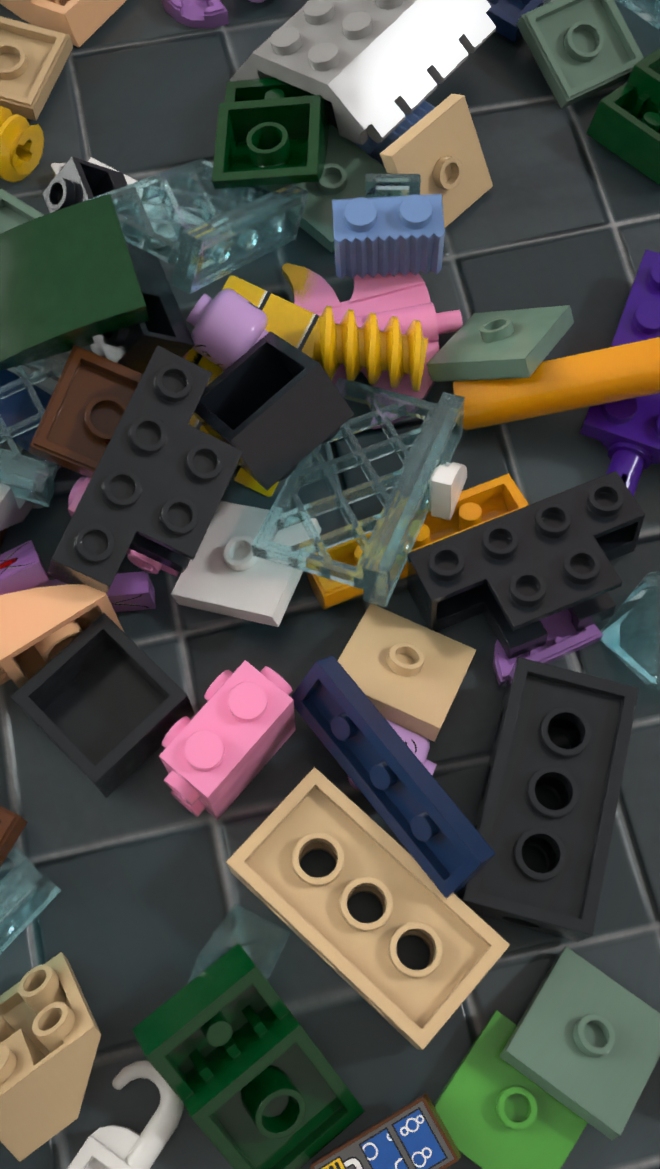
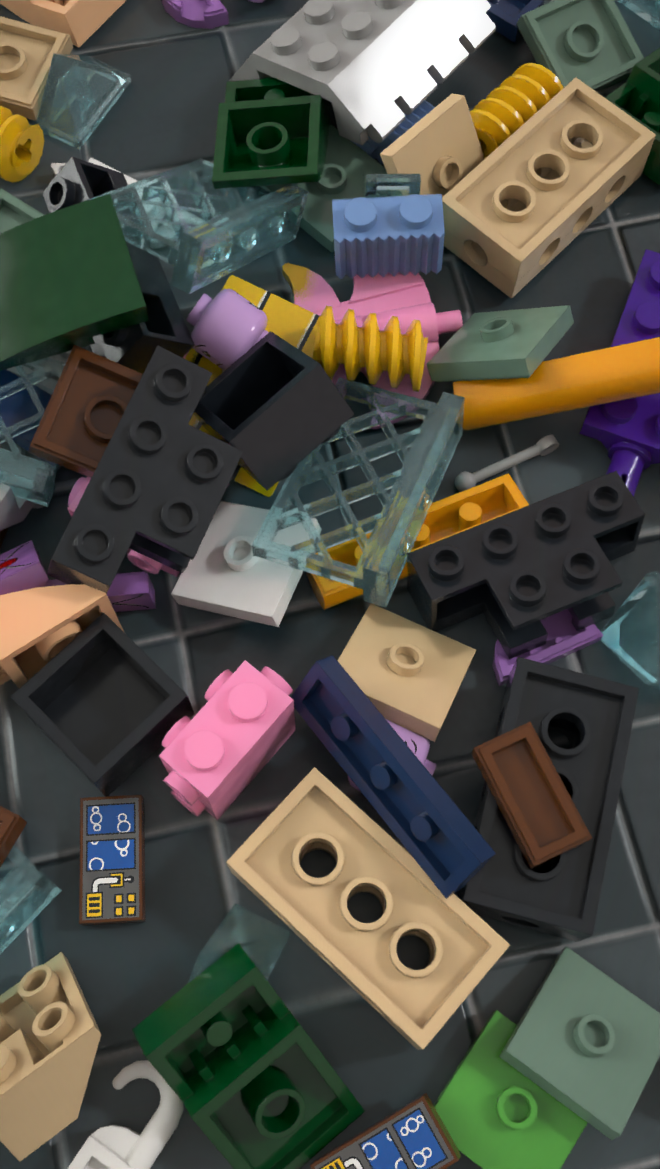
white tile [429,462,467,520] -> none
none -> clear light blue slope [36,53,132,150]
none -> tile [79,794,145,926]
none -> tan brick [442,77,656,299]
none -> light grey hinge [454,434,559,492]
none -> yellow piece [470,63,563,158]
none -> reddish brown tile [471,722,592,869]

